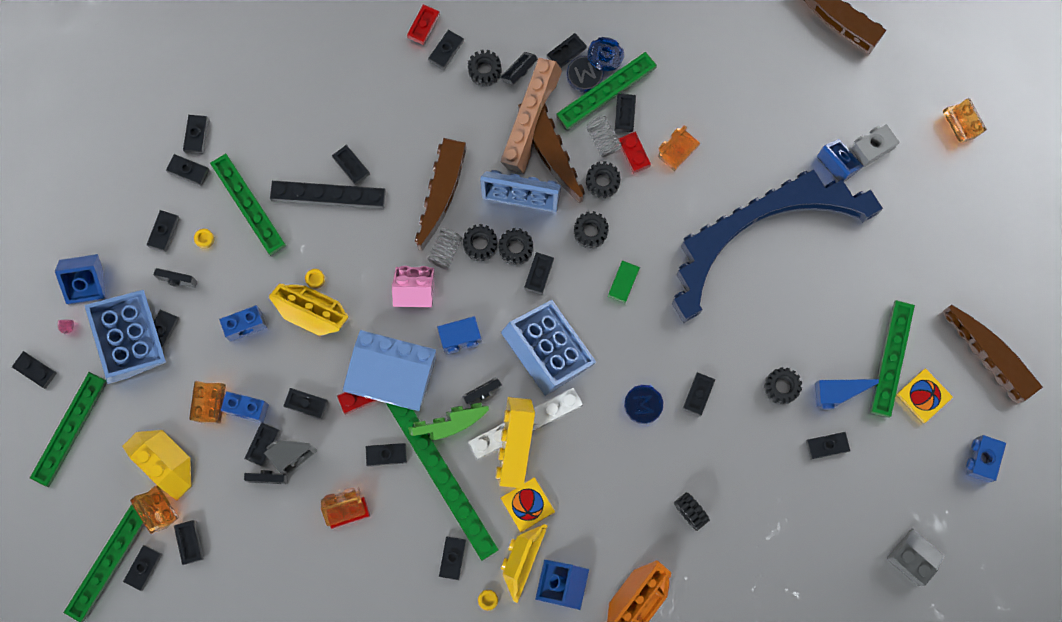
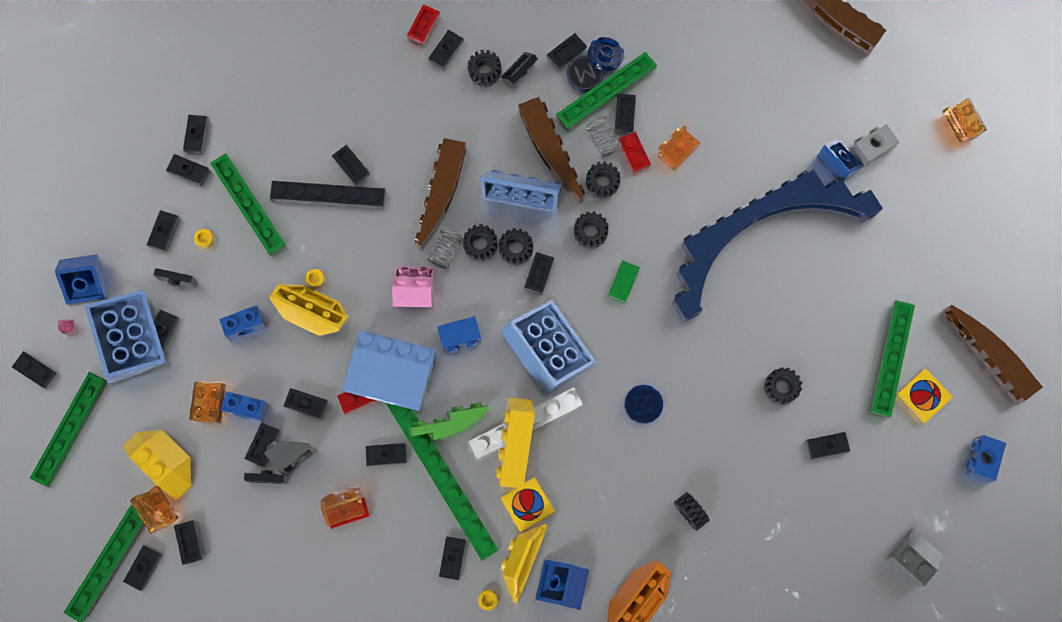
black plate [462,377,502,404] -> none
nougat arch [500,58,562,174] -> none
black plate [683,372,716,417] -> none
blue slope [815,379,879,410] -> none

